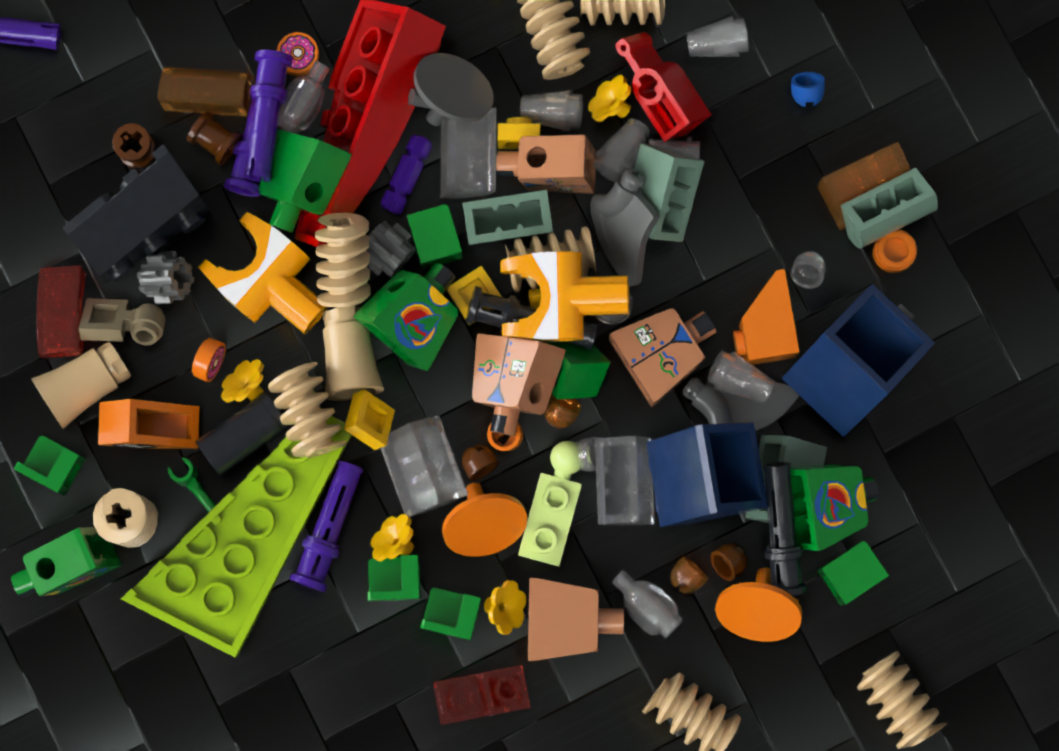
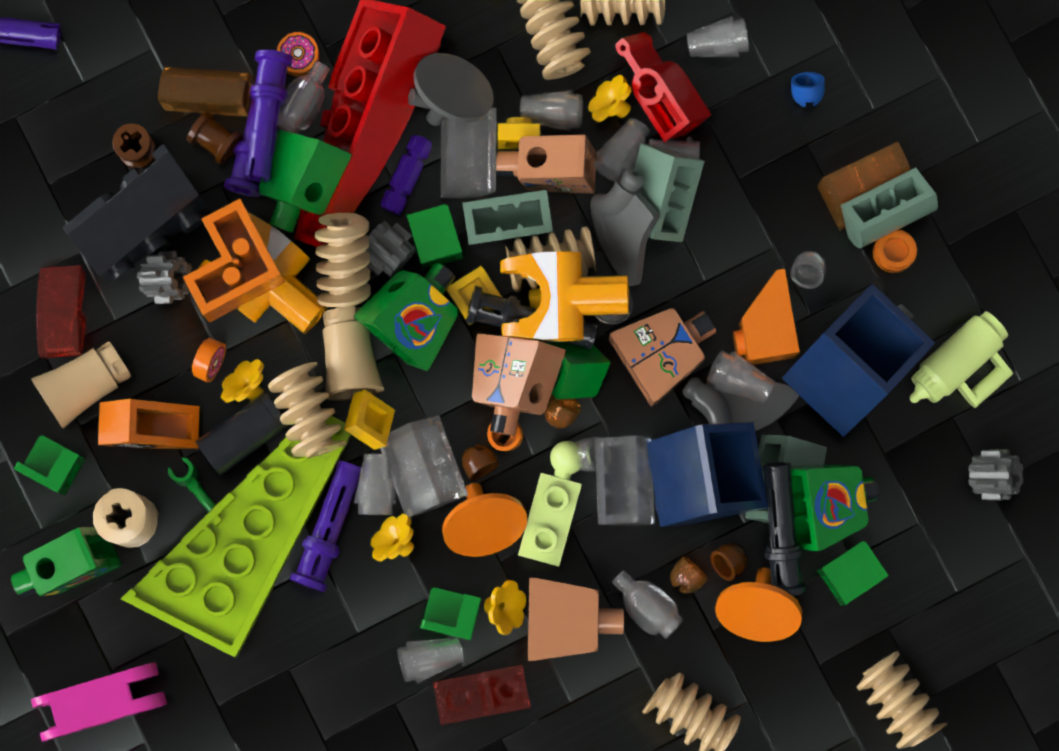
dark tan plate [79,298,166,345] -> none
green panel [367,555,421,602] -> none
none -> dark pink piece [31,662,167,742]
none -> orange brick [183,199,285,323]
none -> clear cone [354,454,397,515]
none -> clear cone [397,637,464,683]
none -> yellowish green piece [910,311,1013,408]
none -> dark grey gear [968,449,1024,501]

